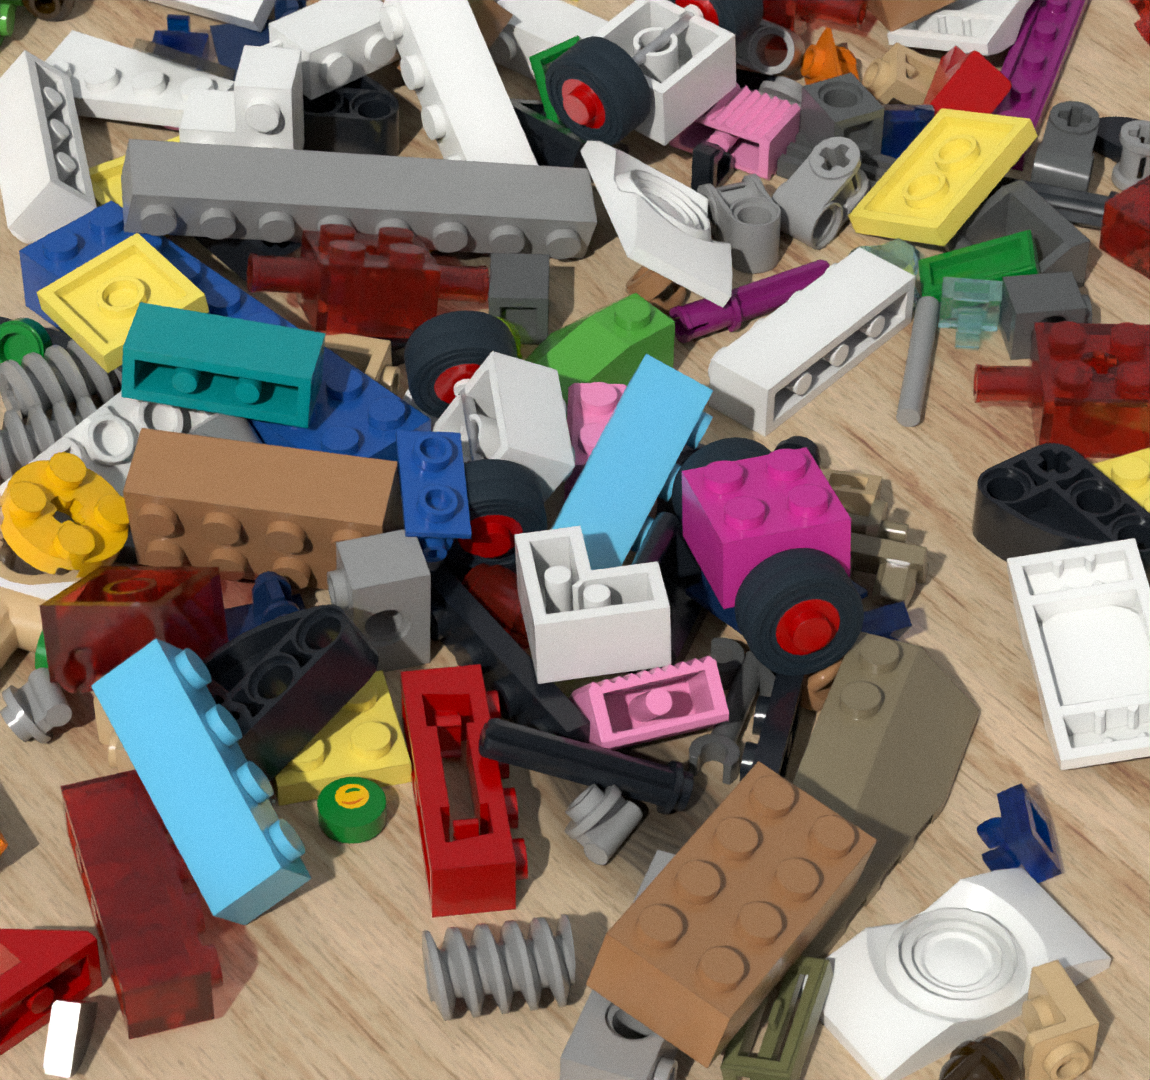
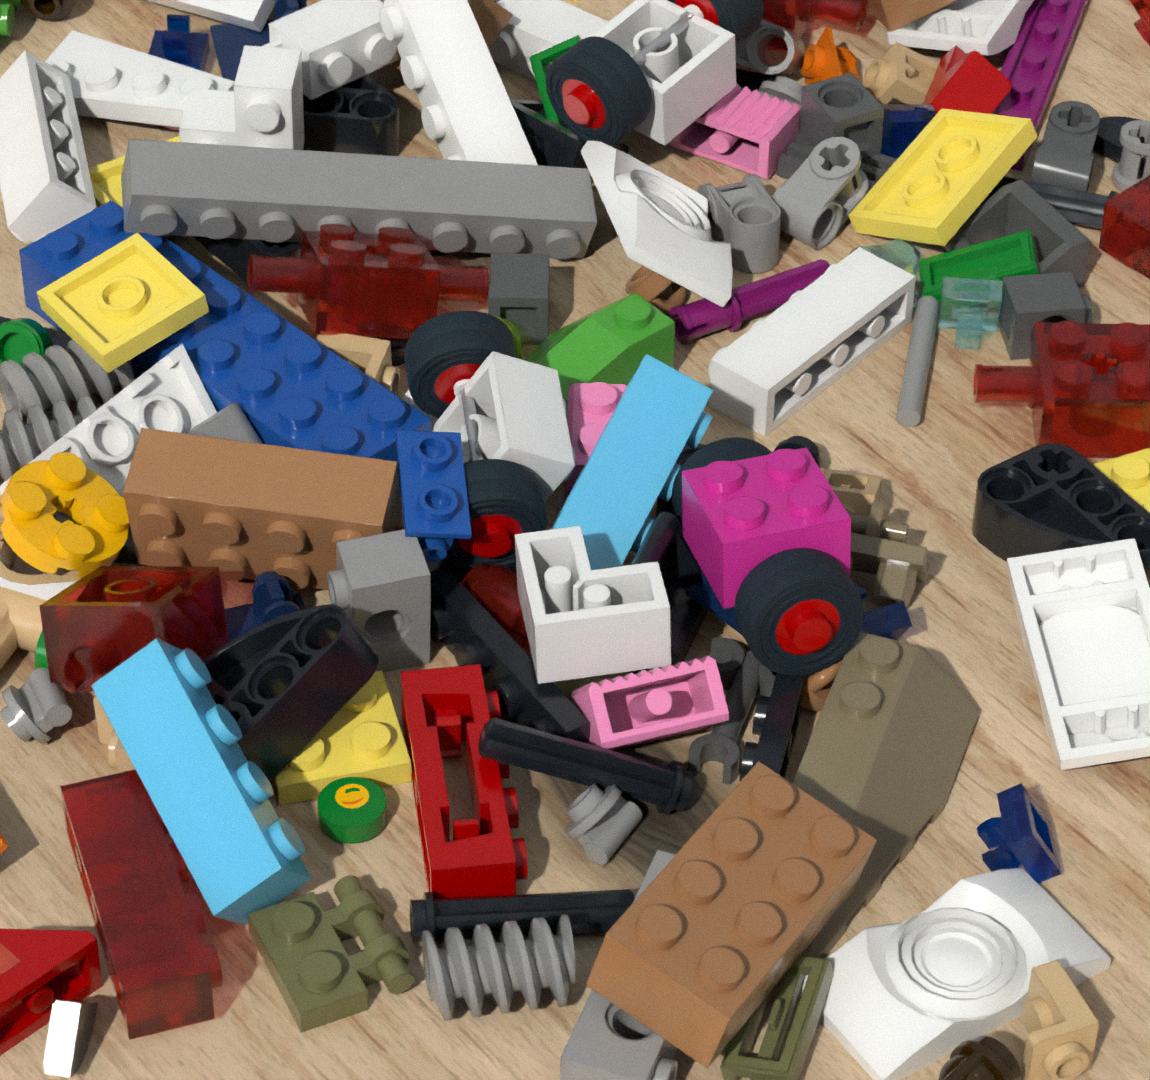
teal brick [121,302,326,429] -> none
clear smoke piece [132,38,236,80] -> none
black tile [691,141,734,192] -> none
none -> olive plate [248,875,415,1033]
none -> black axle [410,889,635,943]

